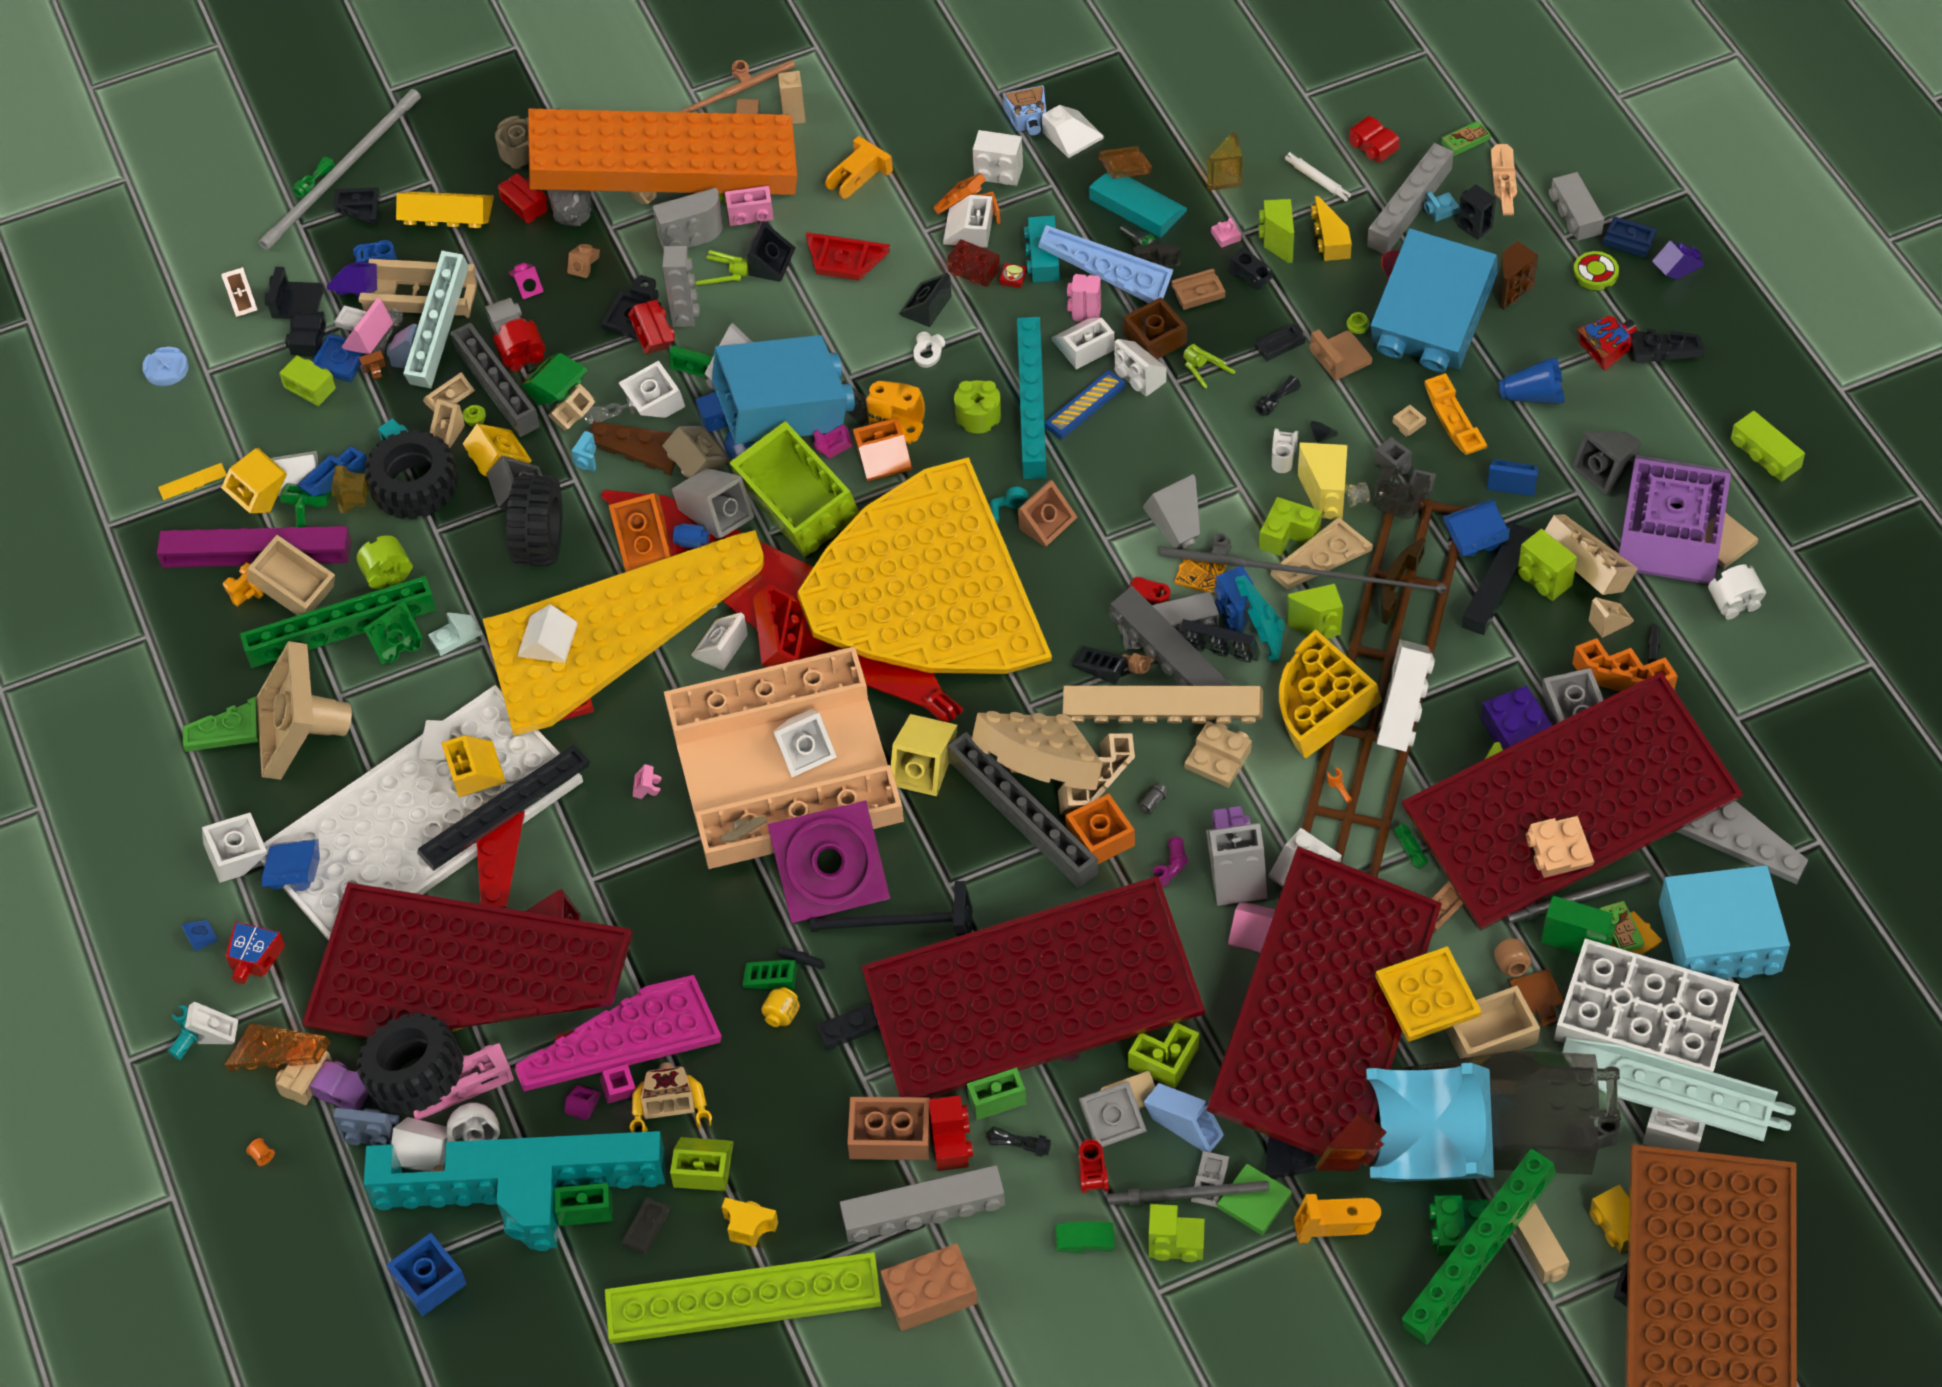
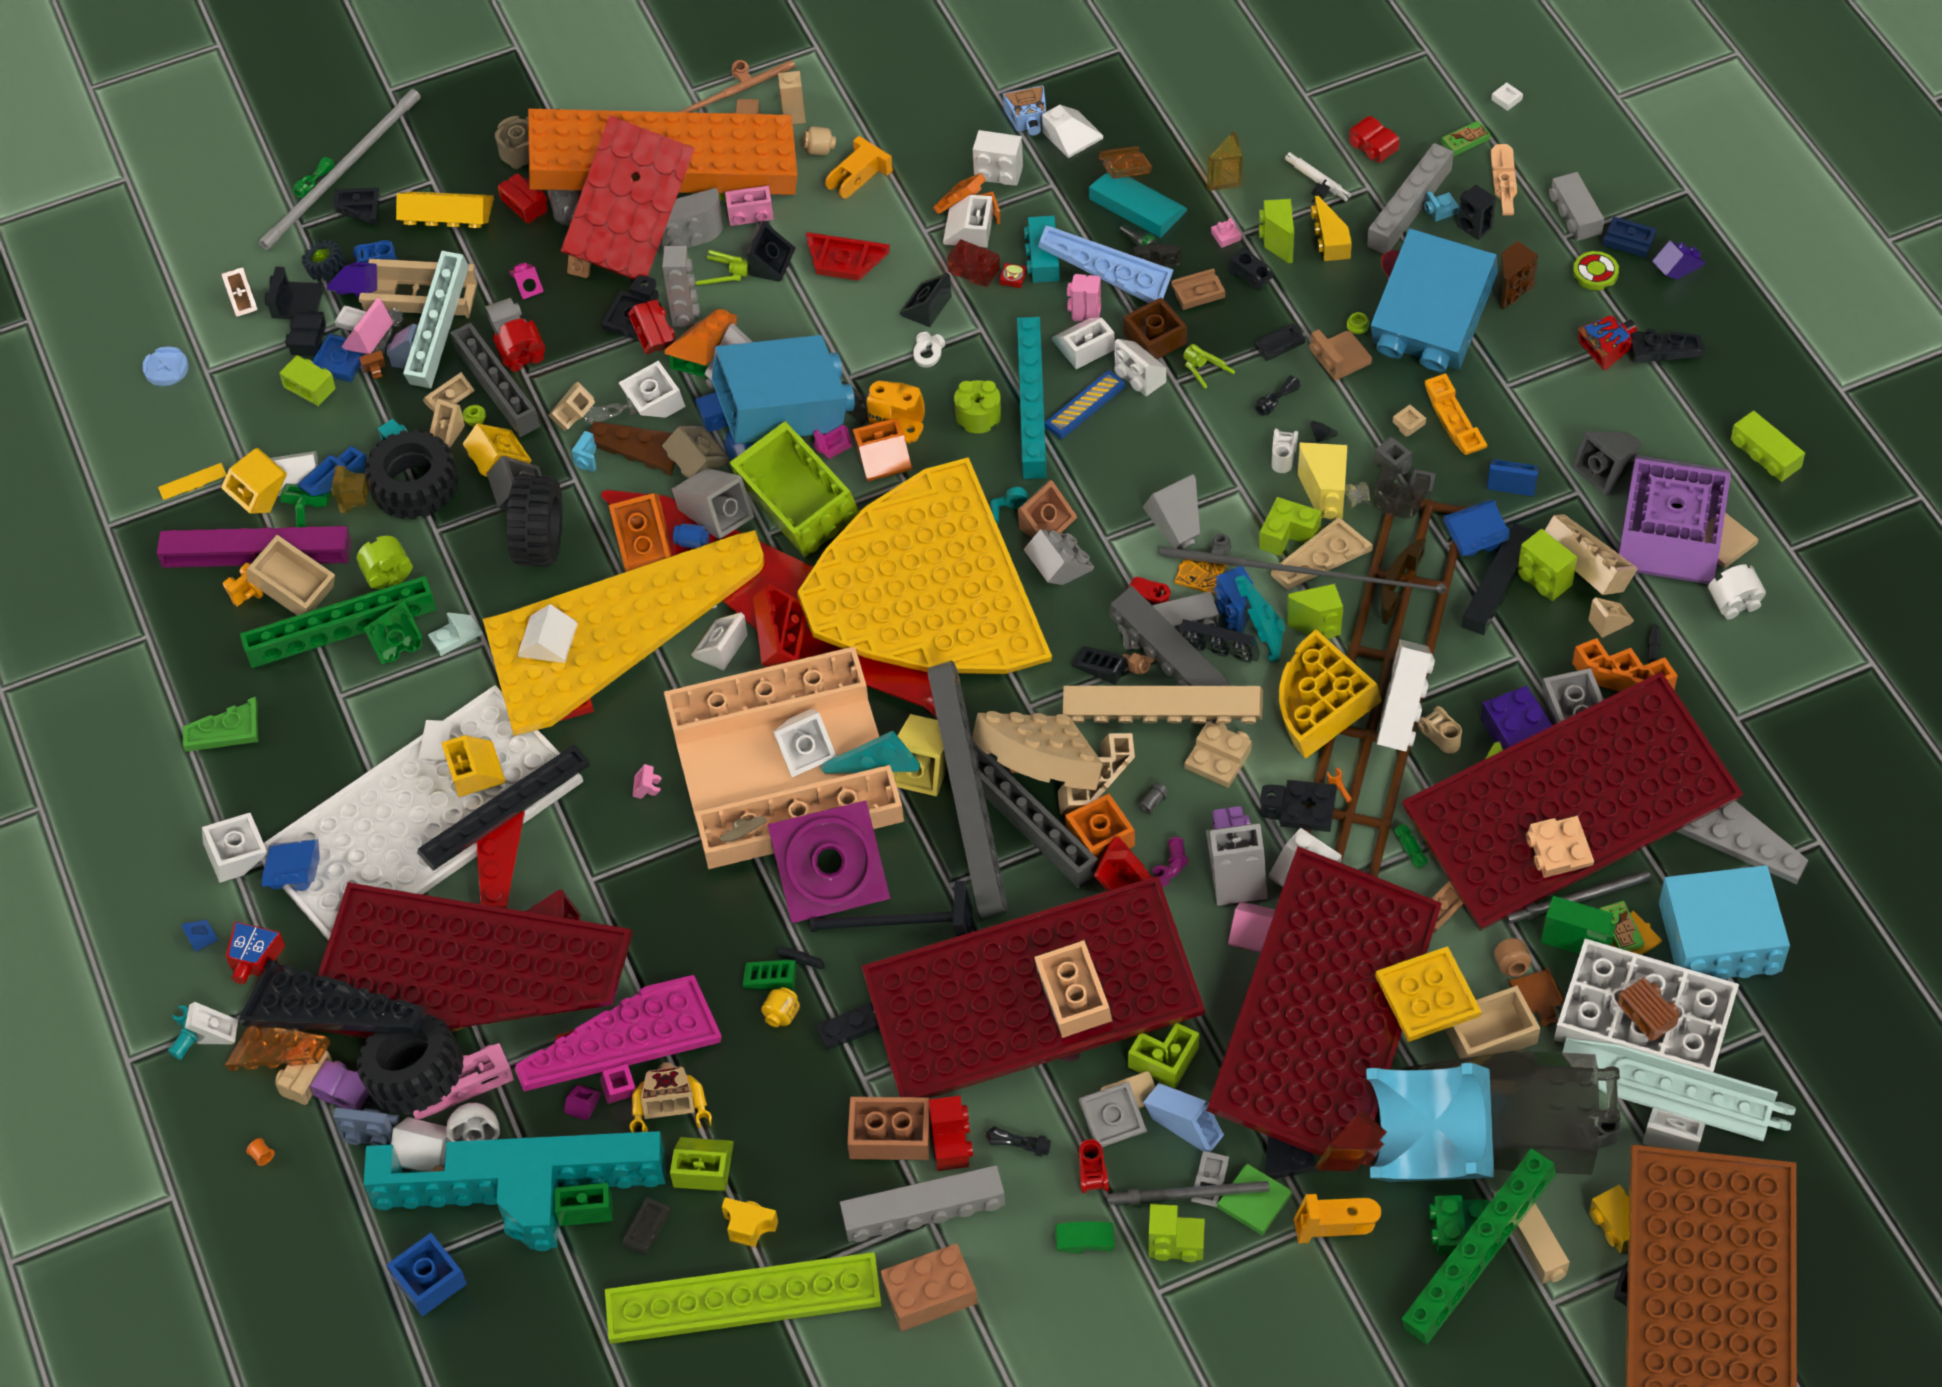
tan piece [256,641,352,780] -> none
green slope [521,353,588,406] -> none
bright green brick [967,1068,1026,1120] -> none
blue cone [1499,358,1565,405] -> none
none -> black wing [238,960,426,1034]
none -> black wheel [301,240,346,281]
none -> red piece [561,115,695,284]
none -> orange slope [665,309,737,366]
none -> tan head [803,126,836,156]
none -> teal wing [821,731,920,773]
none -> dark grey beam [928,660,1008,919]
none -> light grey slope [1023,529,1094,585]
none -> light nougat brick [1035,940,1112,1038]
none -> red bracket [1094,836,1152,891]
none -> black plate [1260,780,1337,832]
none -> black plate [1311,179,1331,203]
none -> tan piece [1417,706,1462,754]
none -> white tile [1491,83,1523,111]
none -> dark orange brick [1618,977,1679,1042]

